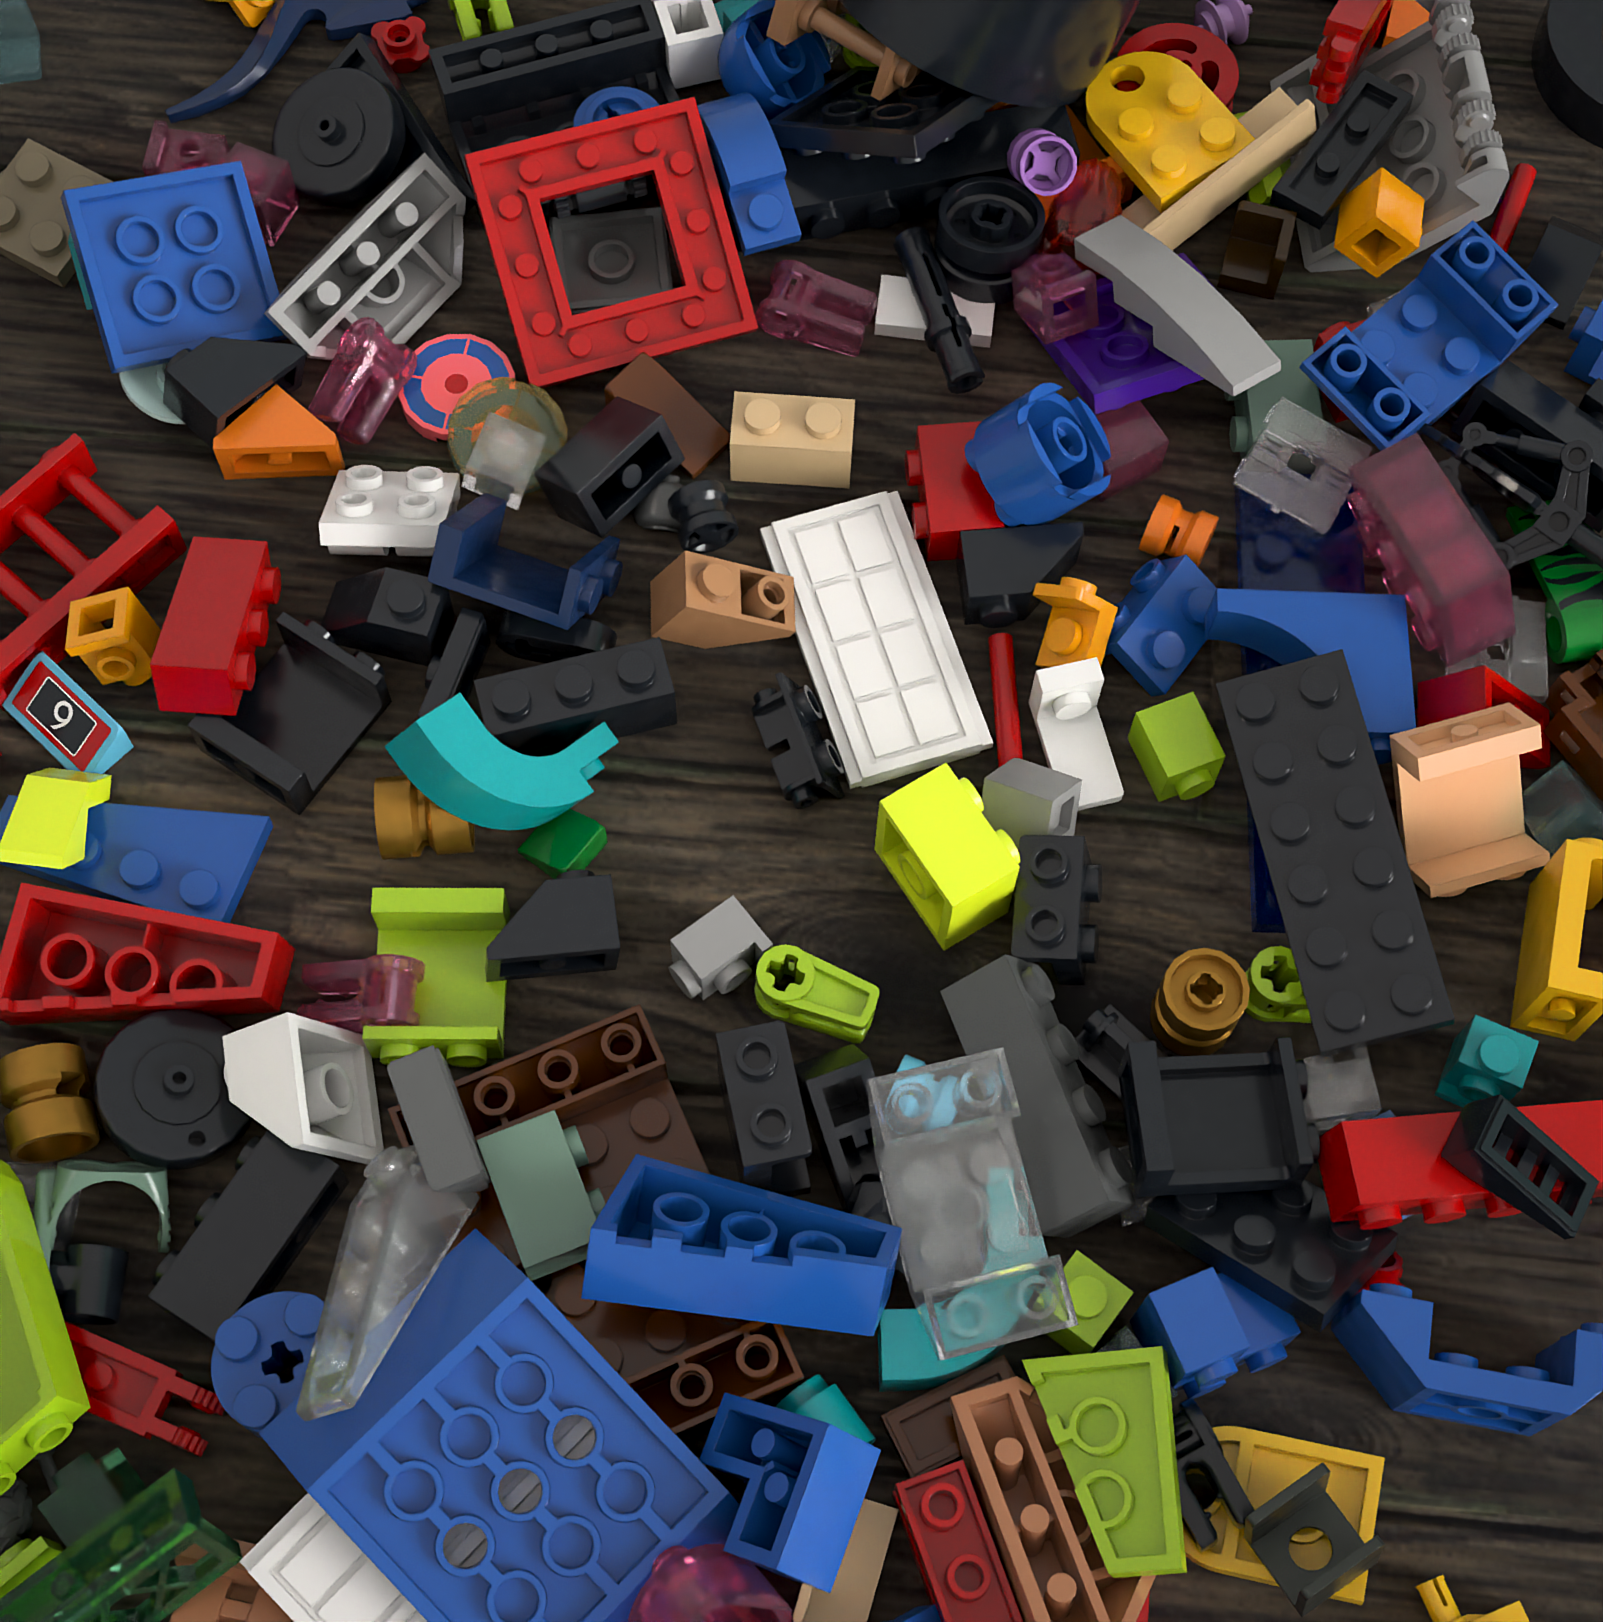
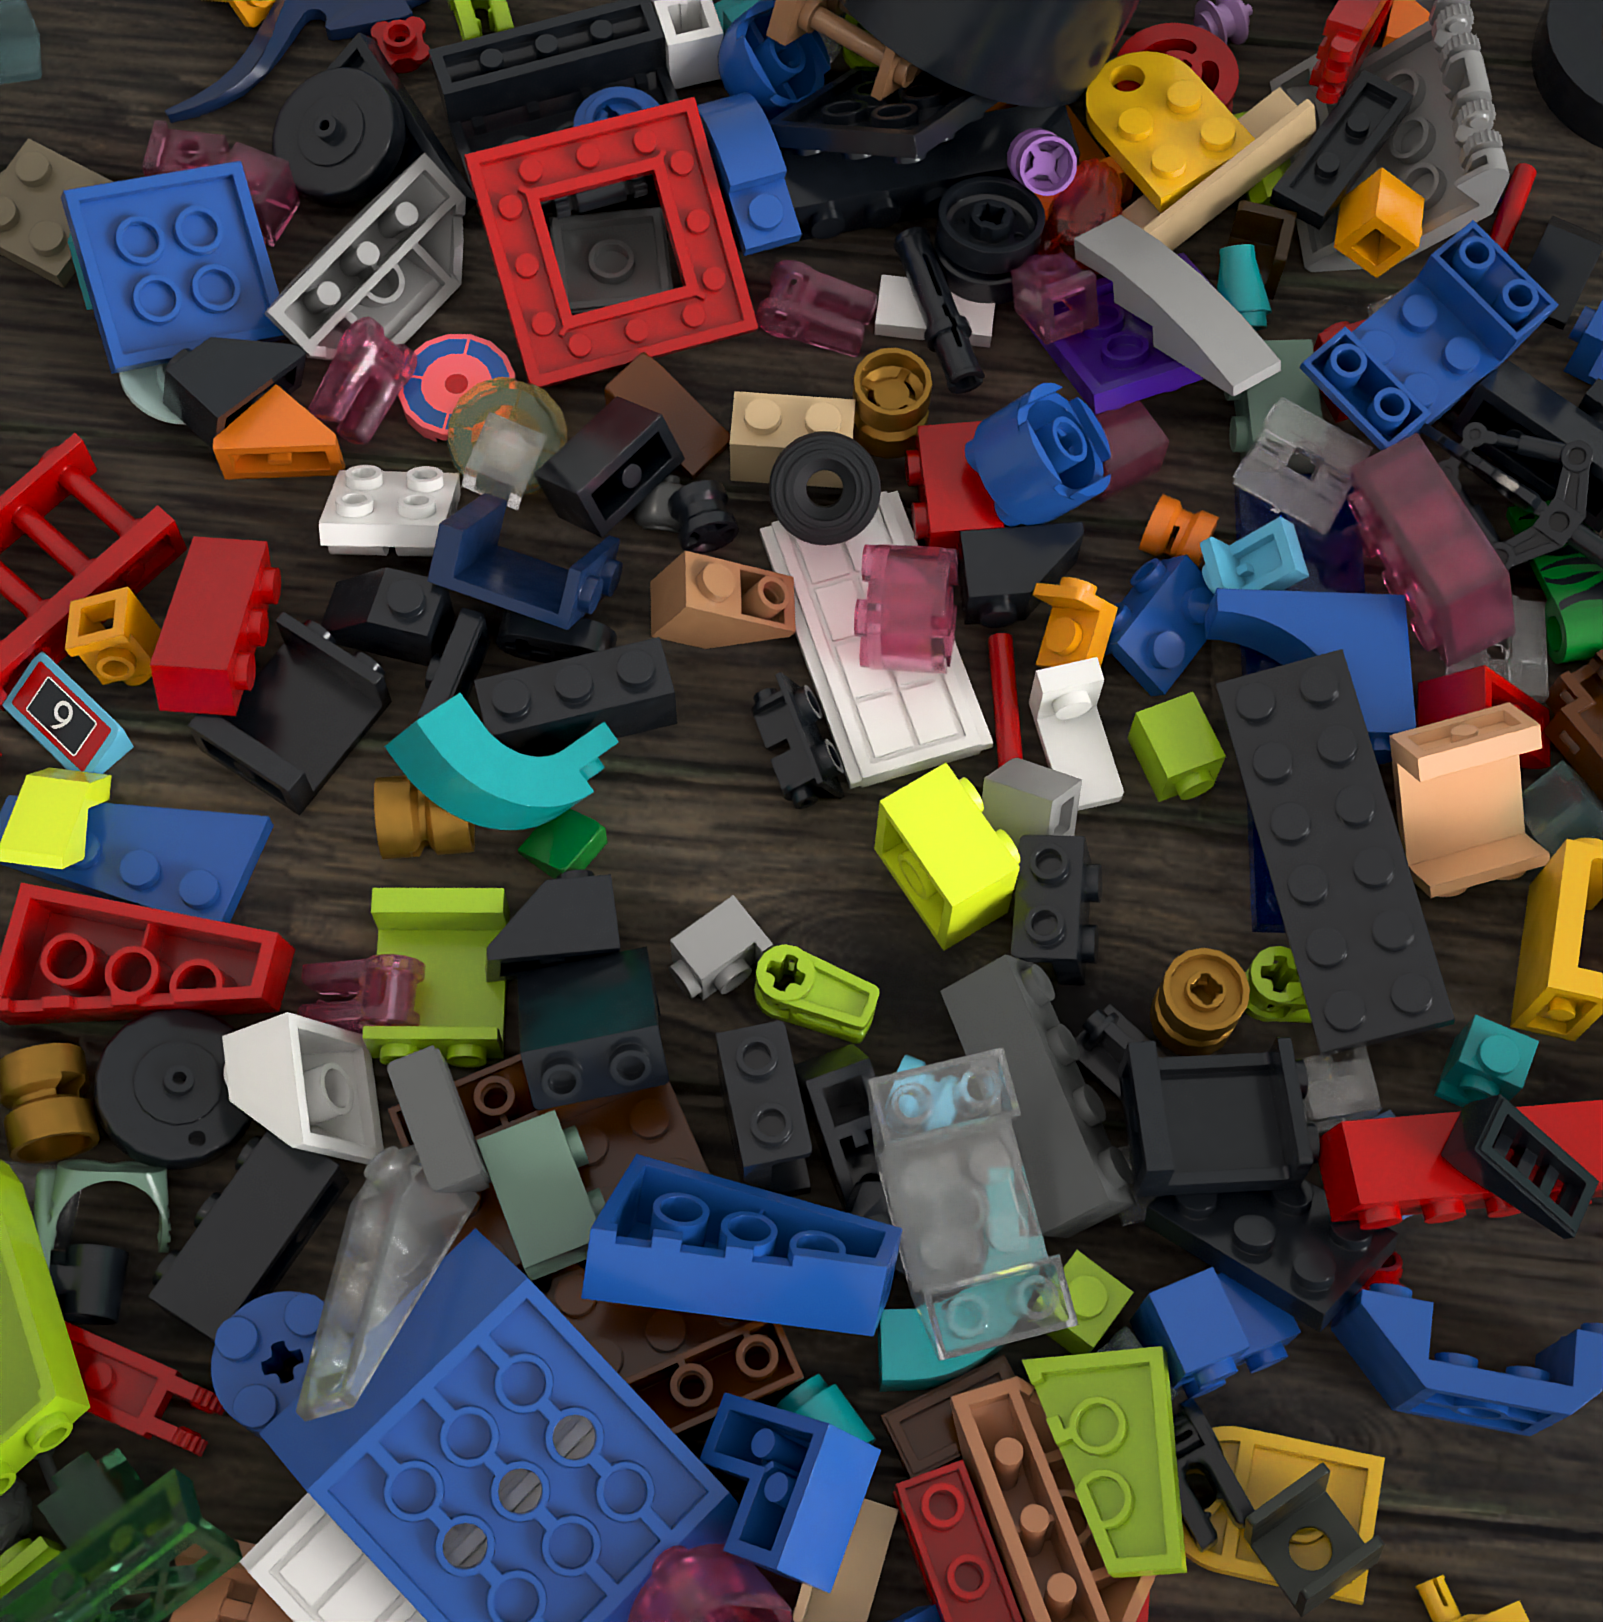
none -> black panel [517,946,669,1110]
none -> black tyre [769,431,881,546]
none -> pearl gold wheel [852,347,932,459]
none -> clear pink brick [854,544,958,674]
none -> medium azure bracket [1200,517,1309,594]
none -> teal cone [1217,244,1272,331]

